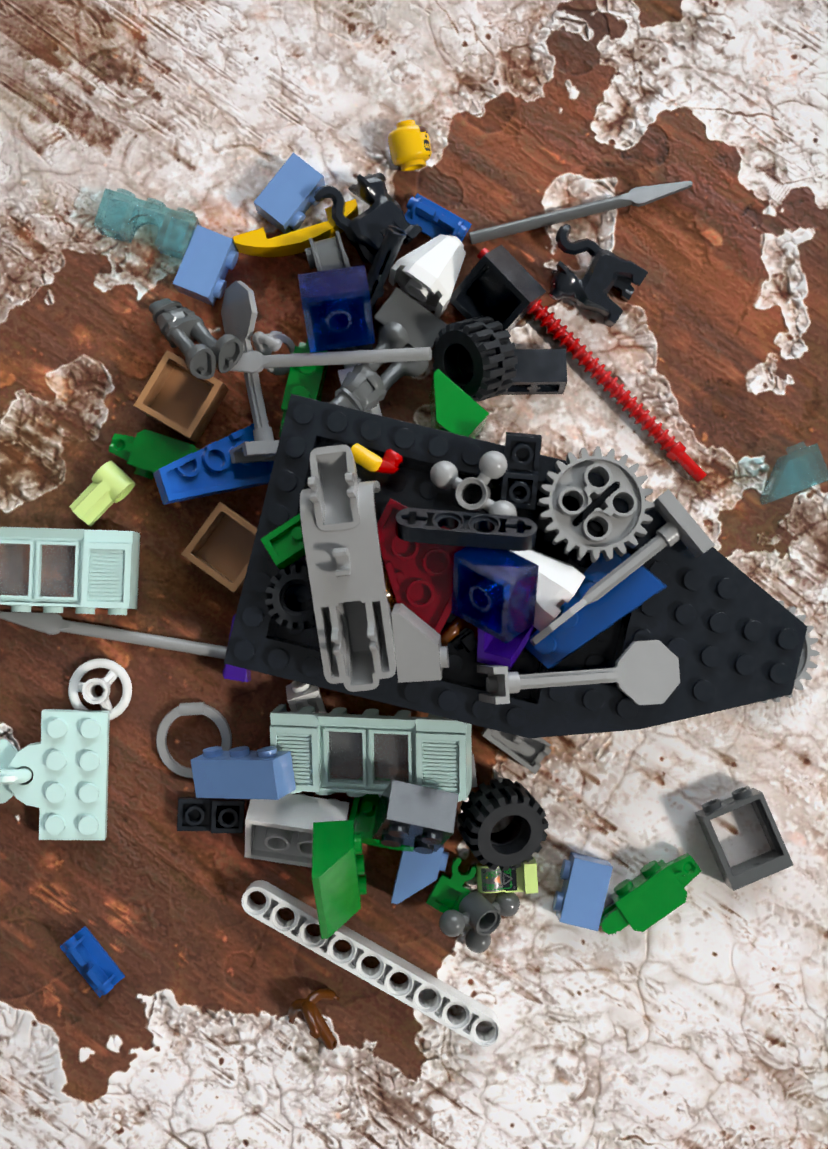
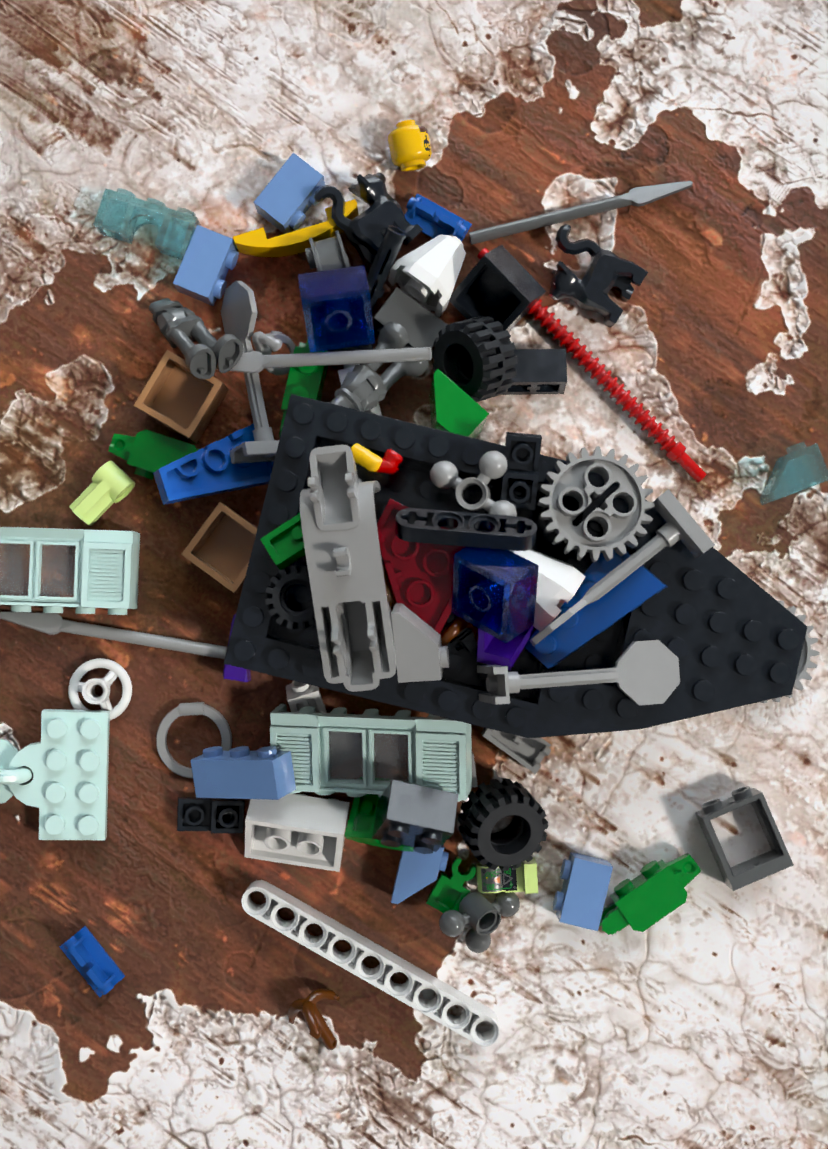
green slope [312,820,367,939] -> none

